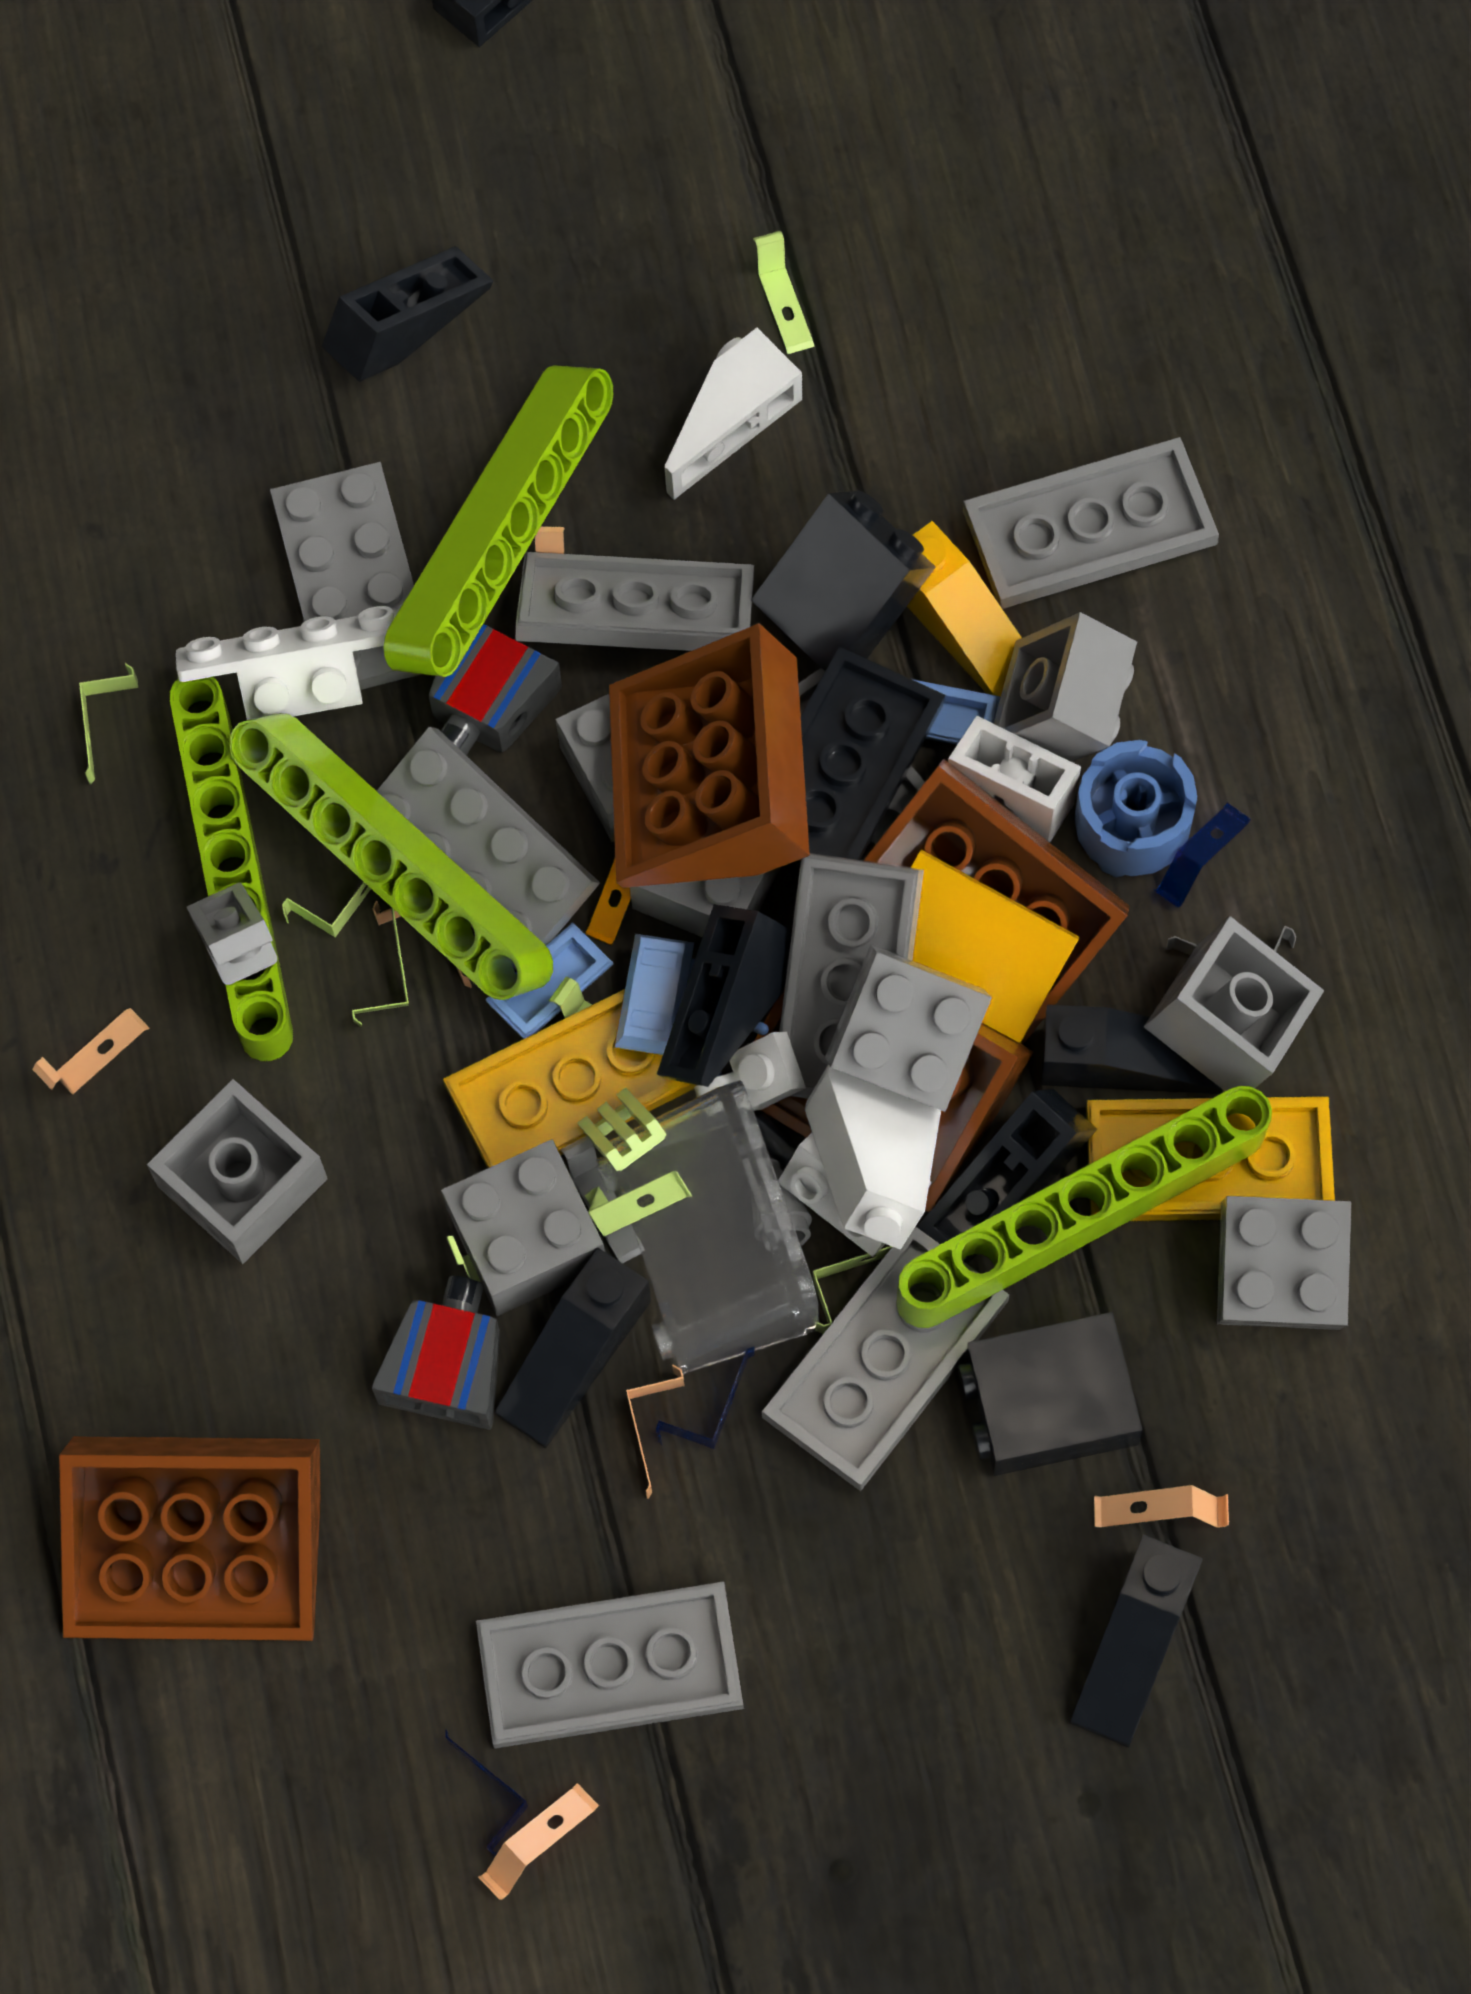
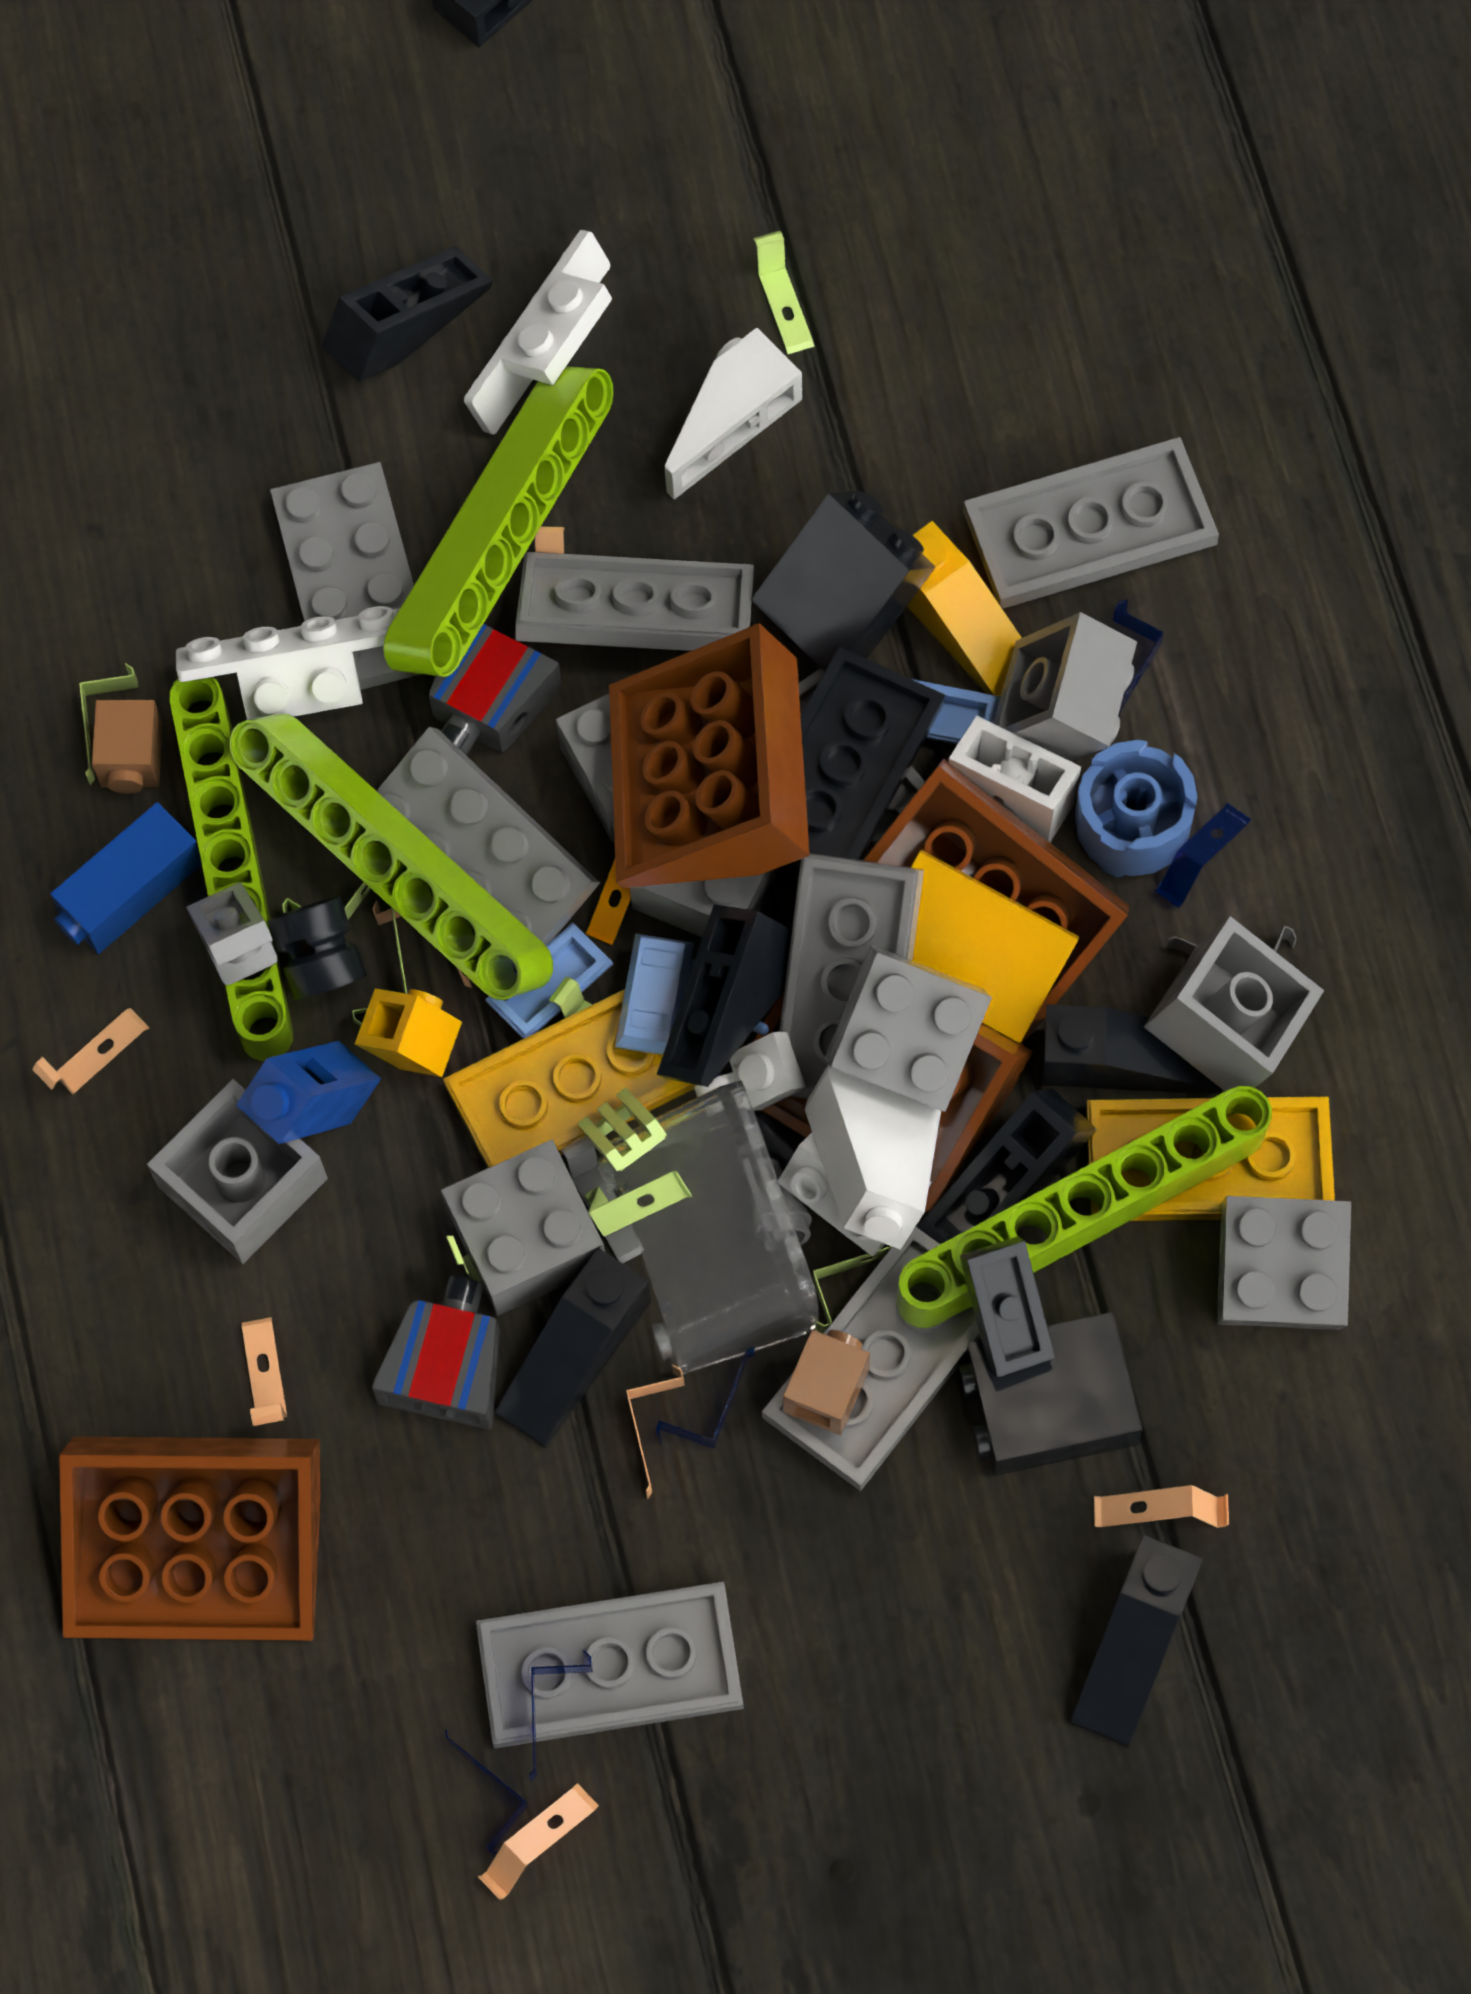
none -> blue brick [50,802,202,955]
none -> medium nougat brick [92,700,163,794]
none -> blue brick [236,1041,382,1144]
none -> light nougat piece [241,1317,287,1426]
none -> black wheel [267,896,367,1000]
none -> yellow brick [355,988,462,1077]
none -> white bracket [464,230,612,435]
none -> clear blue piece [528,1650,593,1782]
none -> medium nougat brick [783,1329,870,1435]
none -> black plate [959,1237,1055,1377]
none -> clear blue piece [1113,599,1164,718]

